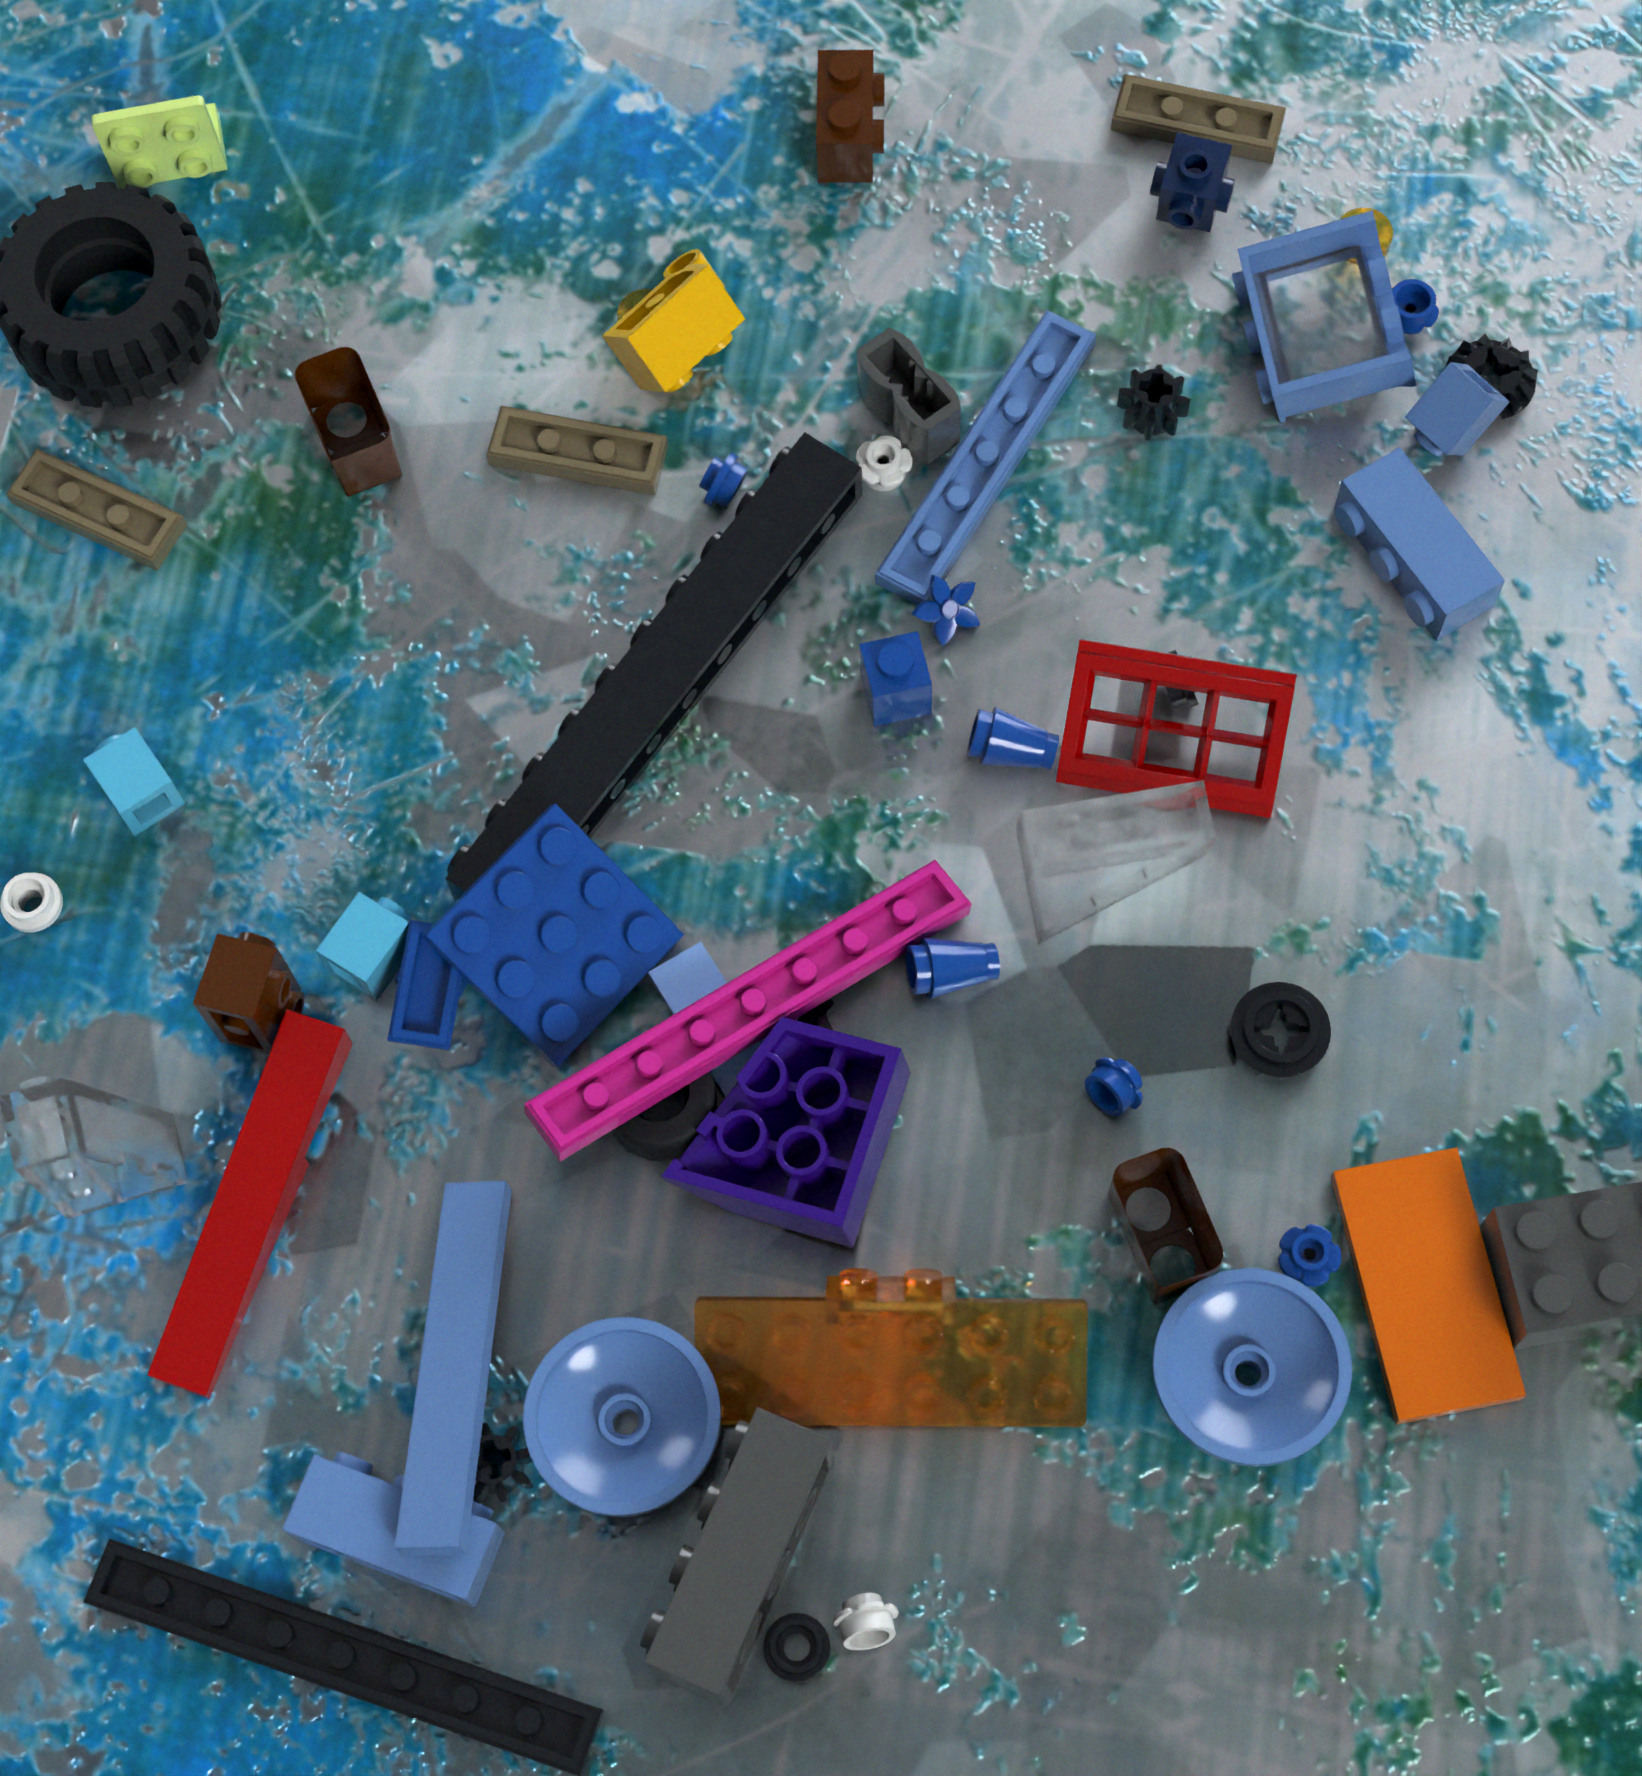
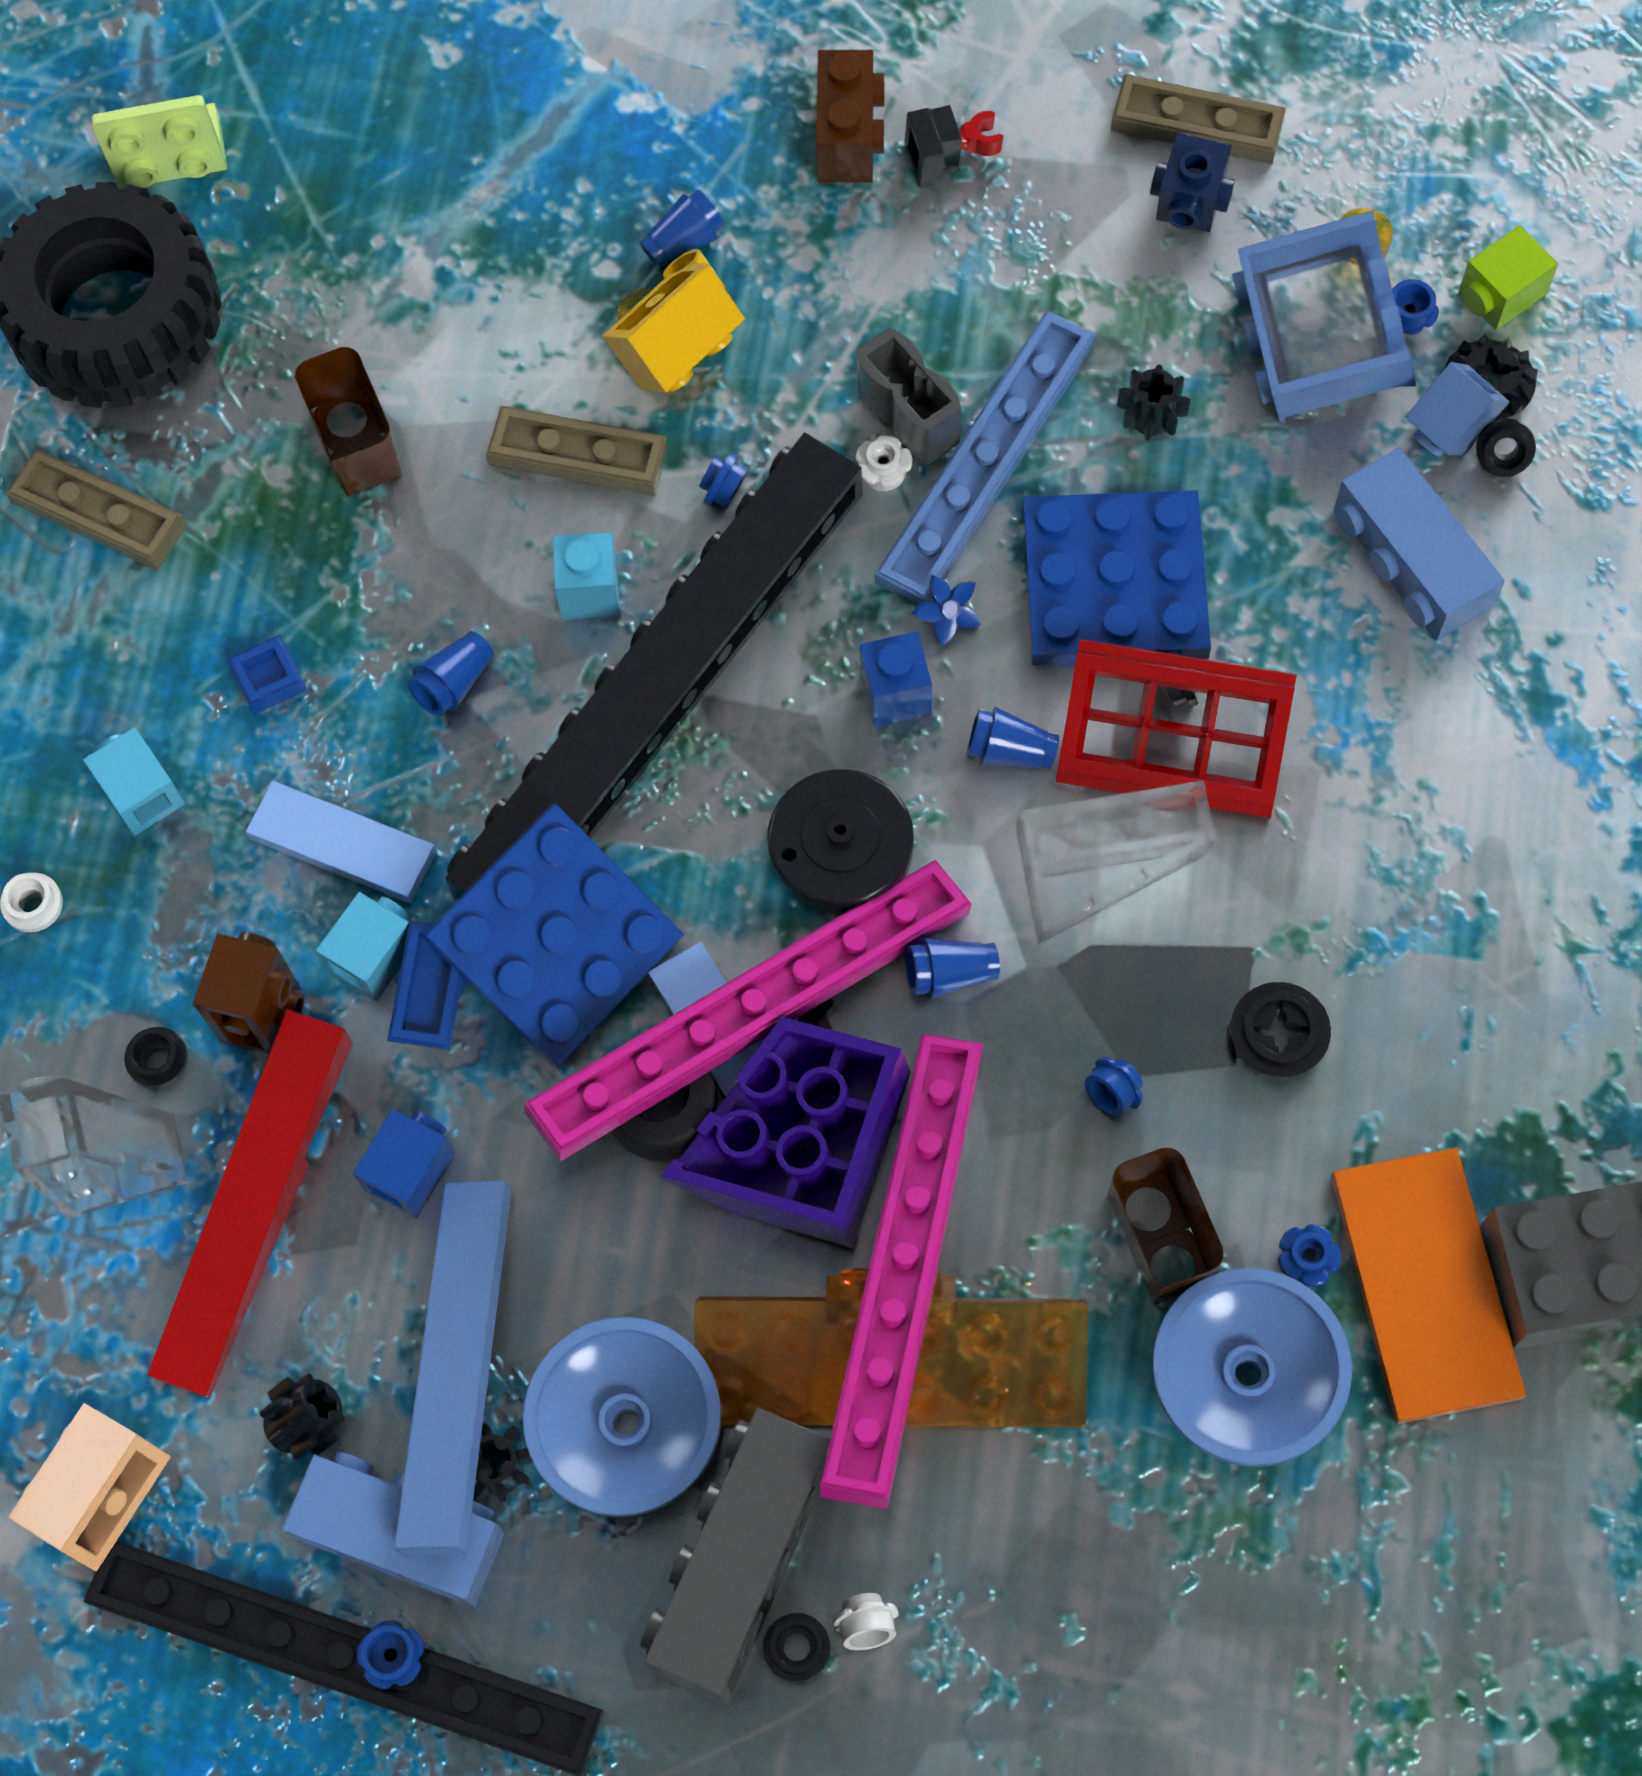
none -> light nougat brick [8,1403,171,1572]
none -> black plate [124,1027,188,1089]
none -> blue tile [226,634,307,715]
none -> light blue tile [245,780,437,904]
none -> black gear [260,1373,345,1460]
none -> blue brick [353,1109,455,1219]
none -> blue plate [357,1620,424,1689]
none -> blue cone [407,631,494,716]
none -> medium azure brick [553,532,621,620]
none -> blue cone [639,190,725,269]
none -> black wheel [767,769,914,914]
none -> dark pink tile [820,1034,983,1510]
none -> black piece [904,105,1003,187]
none -> blue plate [1023,490,1211,665]
none -> lime brick [1458,225,1559,330]
none -> black plate [1476,418,1536,477]

